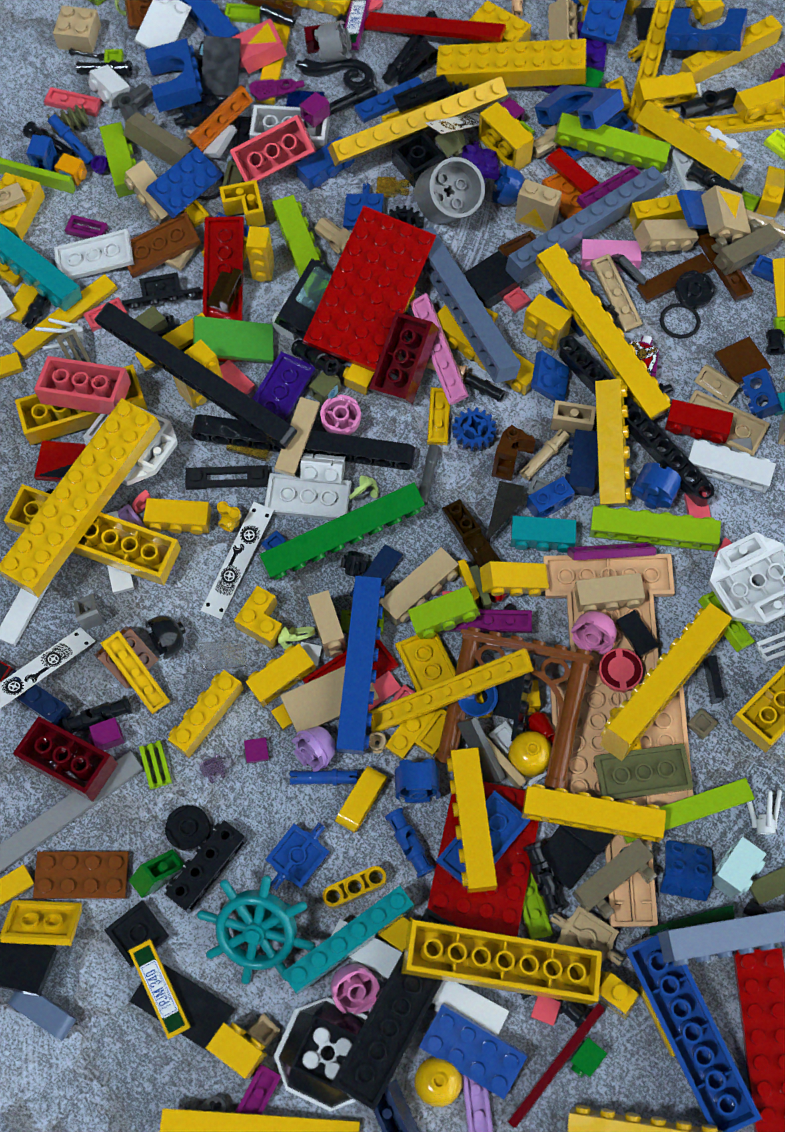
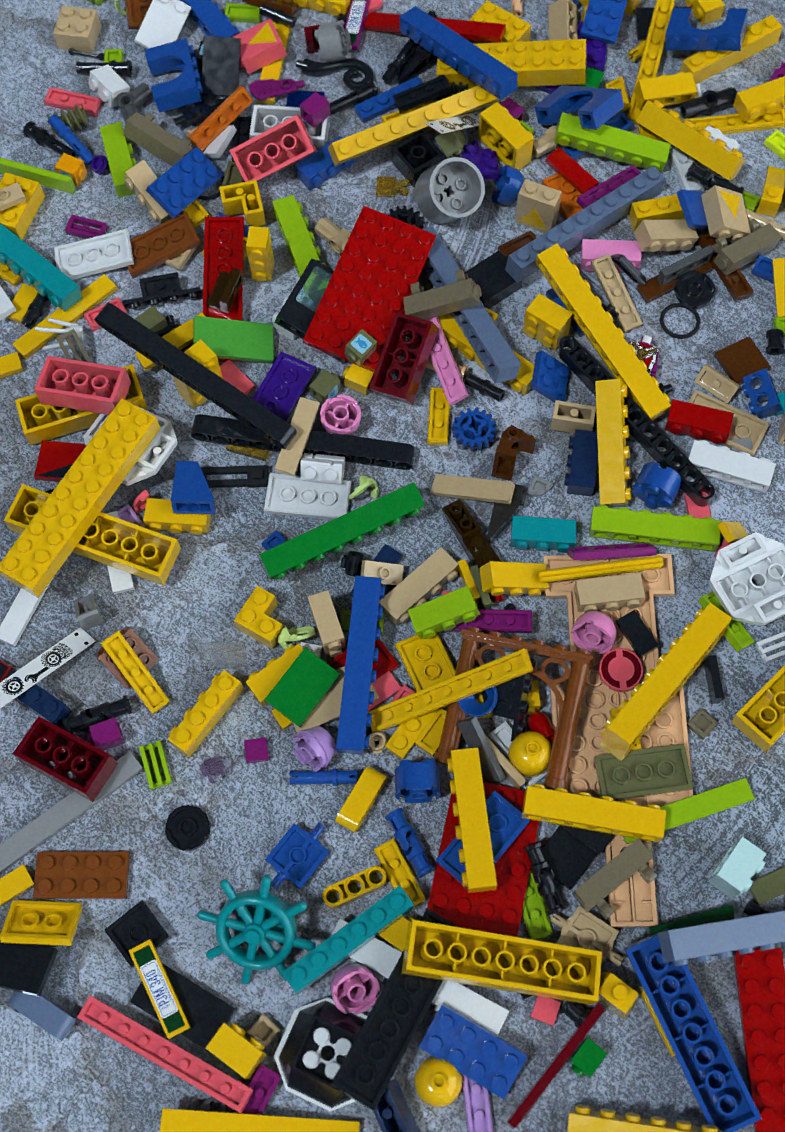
blue brick [26,135,59,172] -> none
green slope [129,849,184,898] -> none
black cylinder [145,615,186,660] -> none
black brick [165,820,248,914] -> none
white sticker [200,502,274,619] -> none
yellow plate [217,501,241,532] -> none
black piece [291,340,340,376] -> none
blue plate [343,183,384,230] -> none
dark grey piece [418,445,441,505] -> none
coral tile [503,287,531,313] -> none
tan pin [519,429,570,481] -> none
blue brick [526,476,575,518] -> none
blue bracket [660,840,713,901] -> none
white plant [747,790,782,835] -> none
none -> coral plate [77,996,254,1113]
none -> blue slope [171,461,216,514]
none -> green tile [264,648,340,728]
none -> olive brick [344,329,377,366]
none -> tan plate [361,560,404,586]
none -> yellow tile [374,838,426,907]
none -> blue brick [399,6,517,100]
none -> dark tan brick [403,269,482,320]
none -> tan tile [431,474,515,504]
none -> yellow axle [538,556,664,583]
none -> dark grey tile [657,245,714,286]
none -> yellow tile [717,521,749,543]

